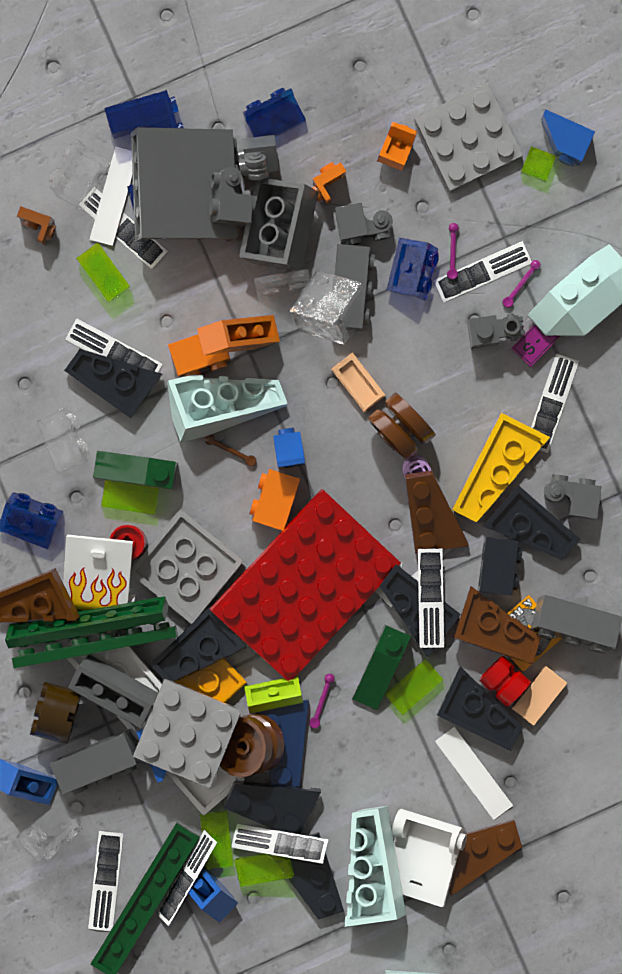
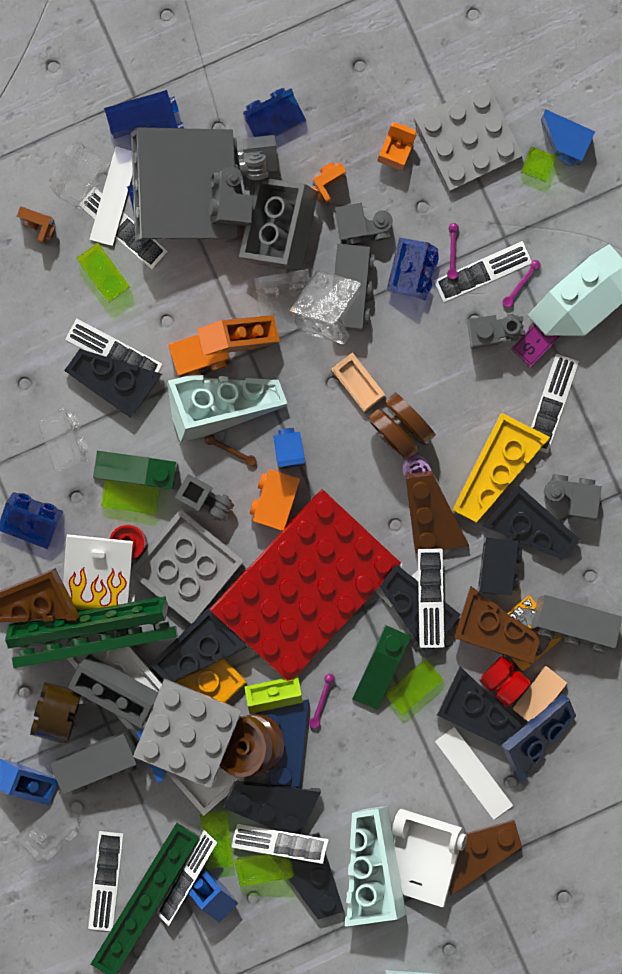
none -> dark grey brick [175,474,234,521]
none -> dark blue wing [502,694,576,784]

